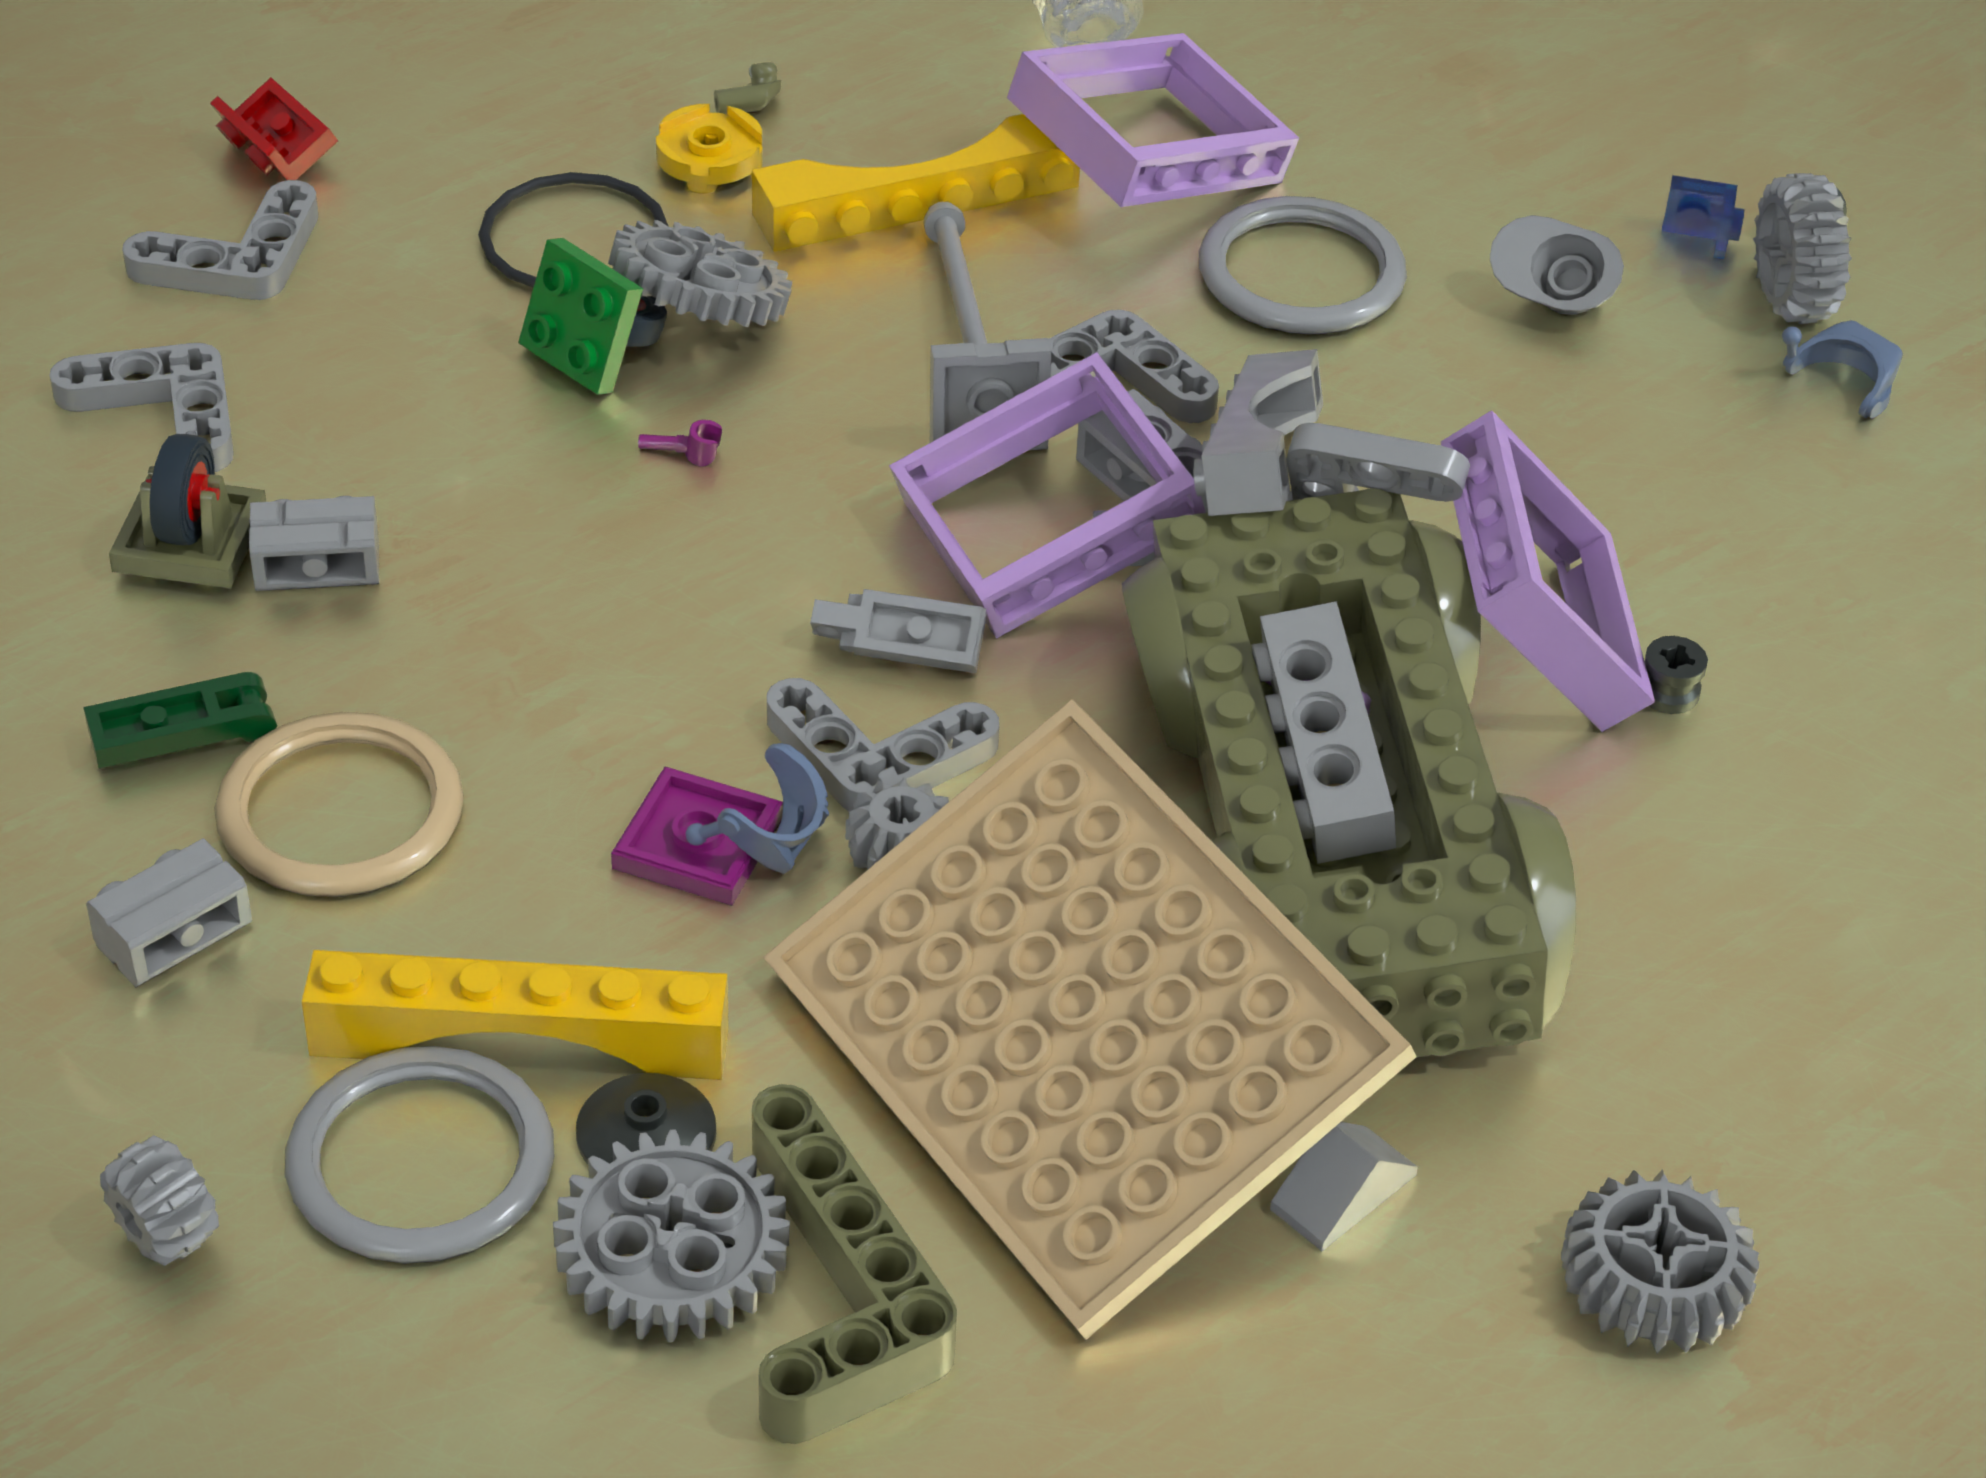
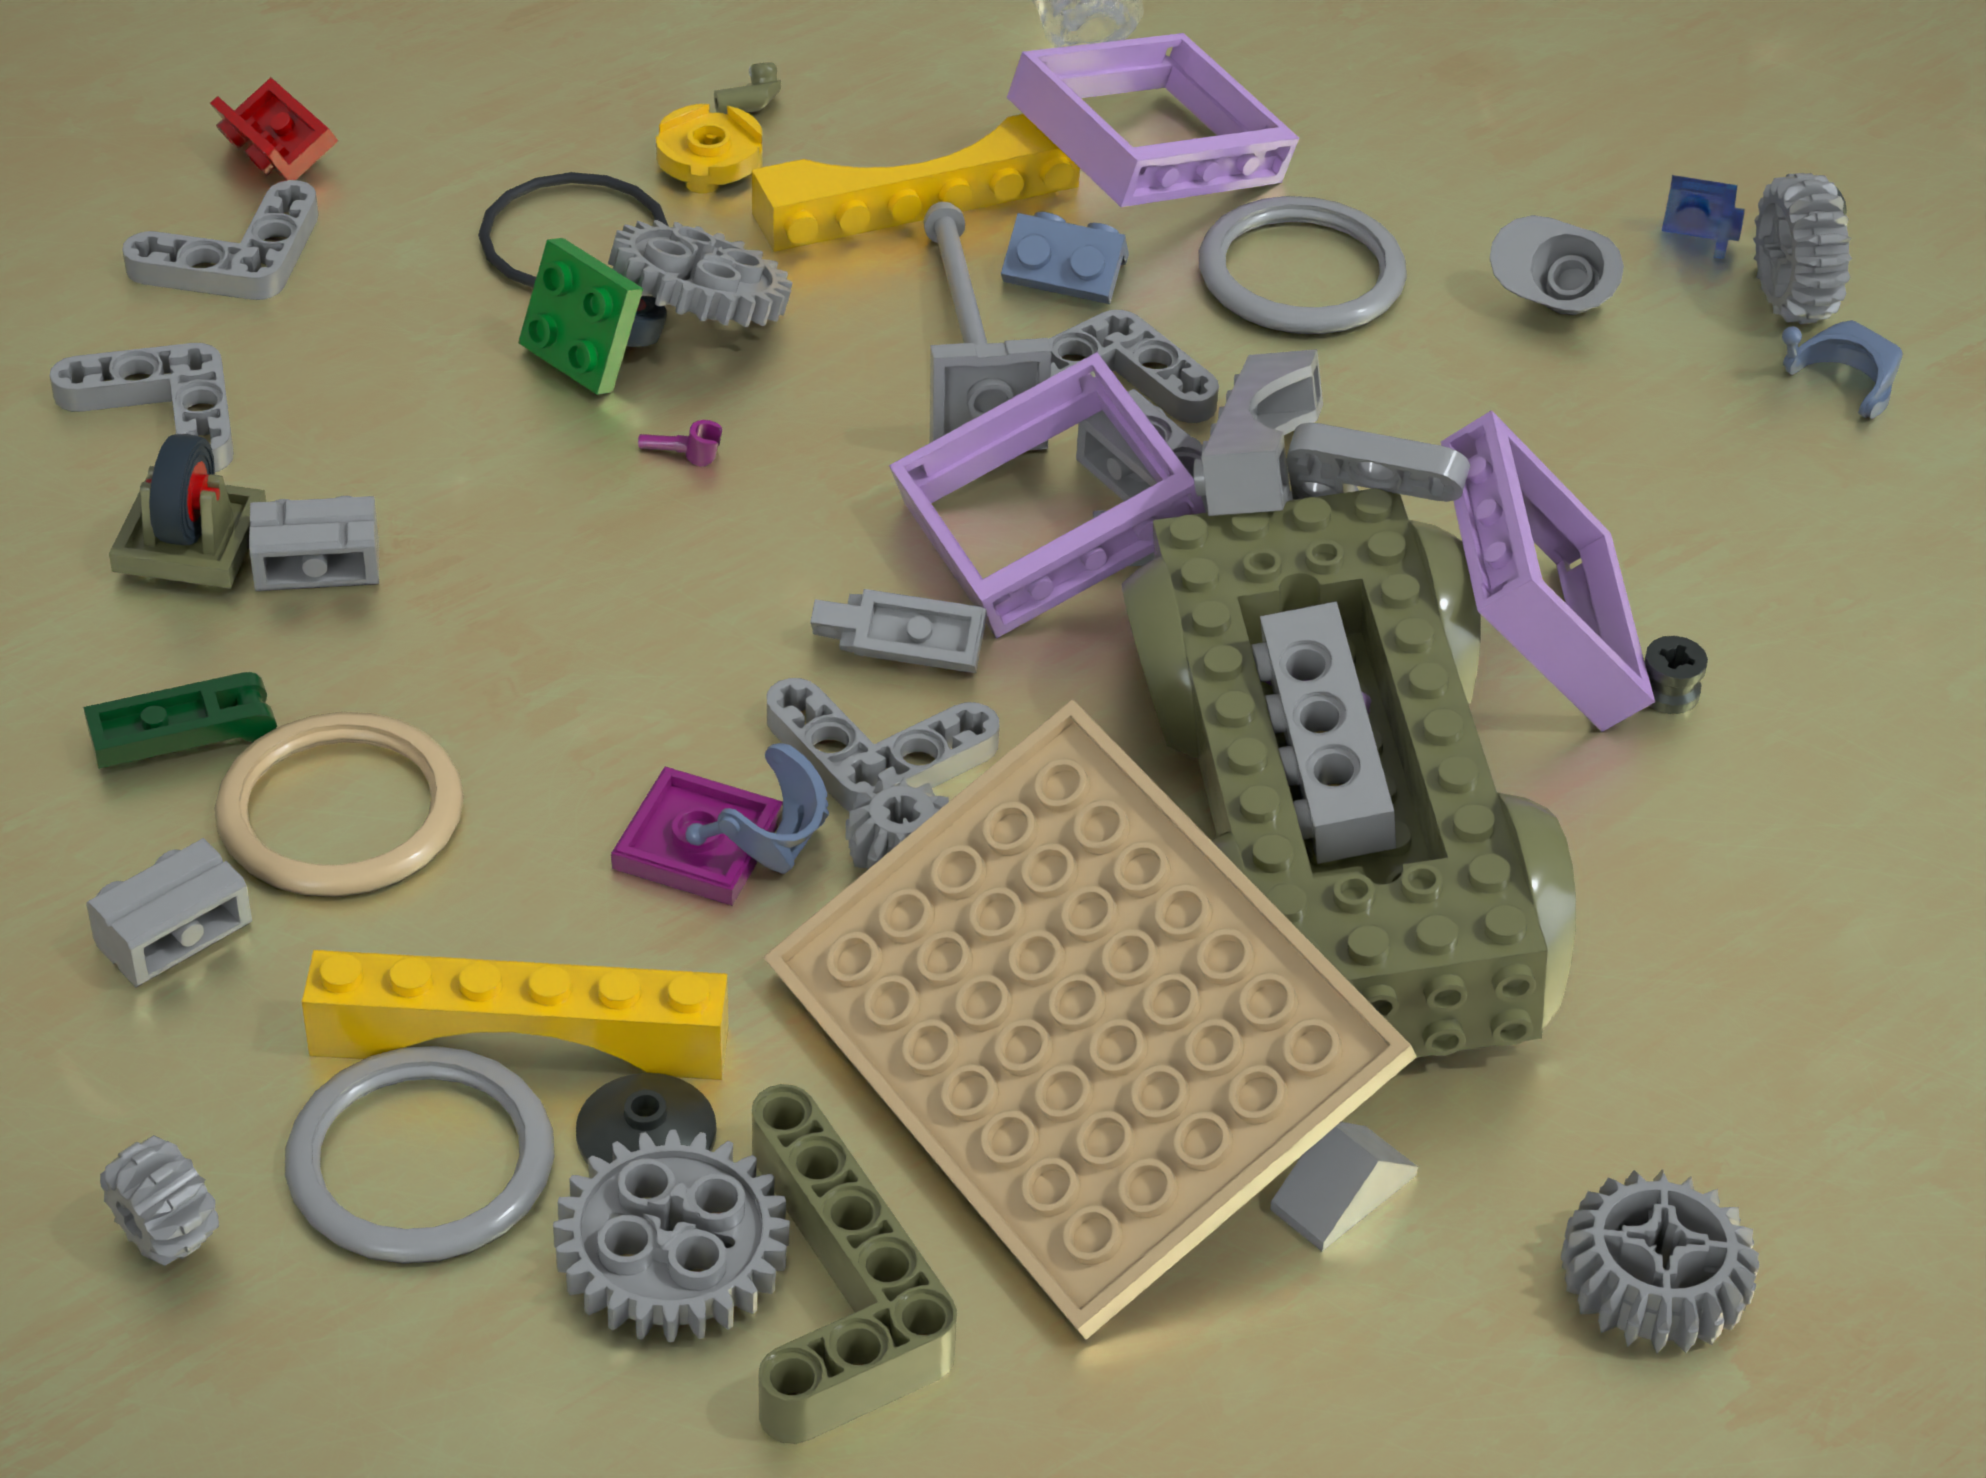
none -> sand blue bracket [1001,212,1129,304]

